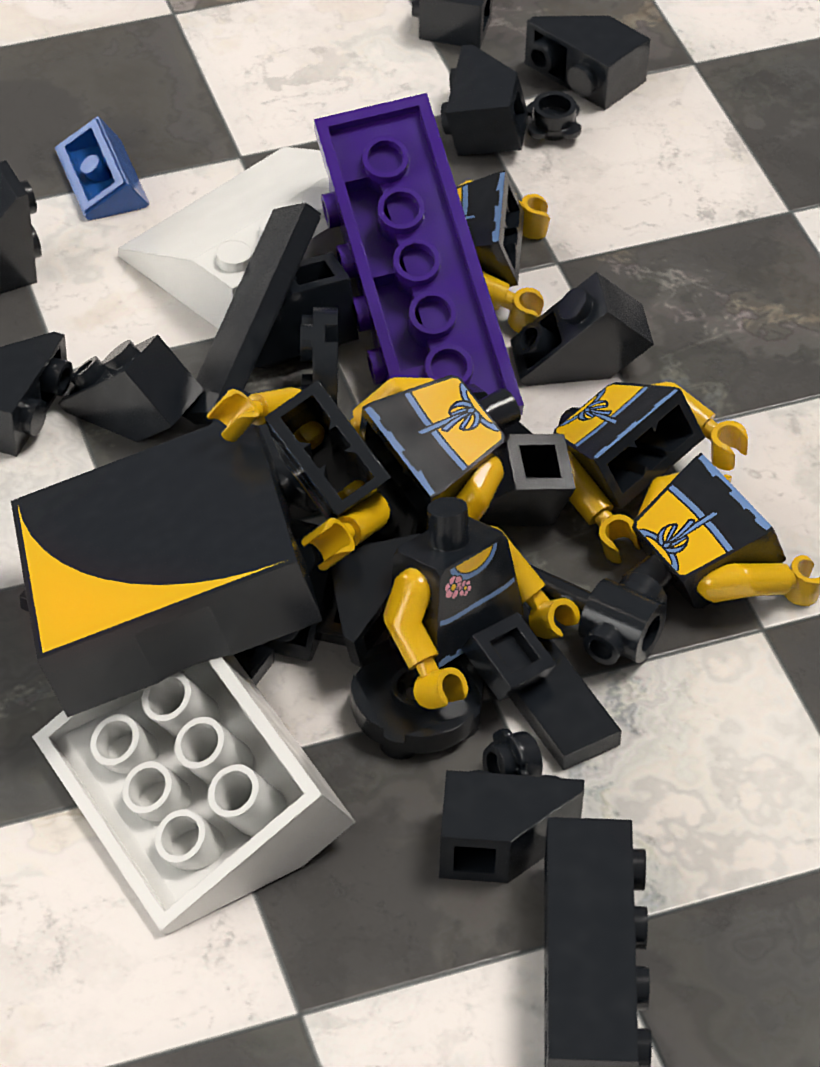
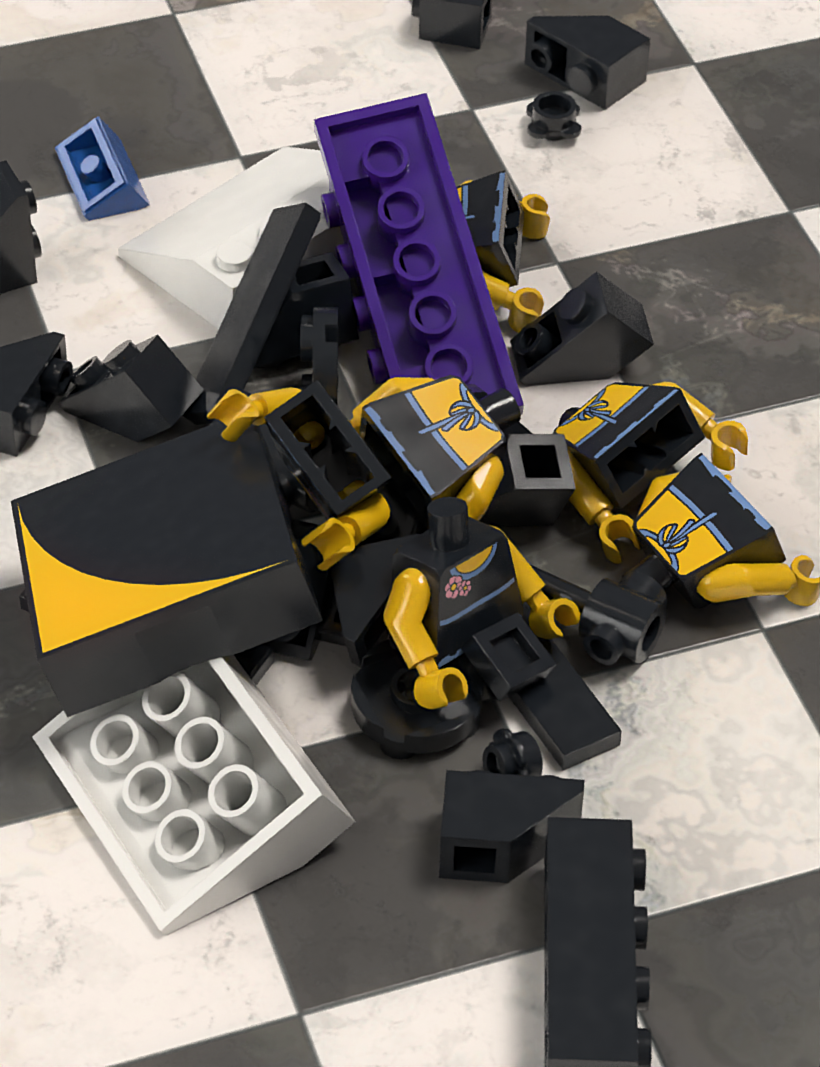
black slope [441,44,529,156] -> none

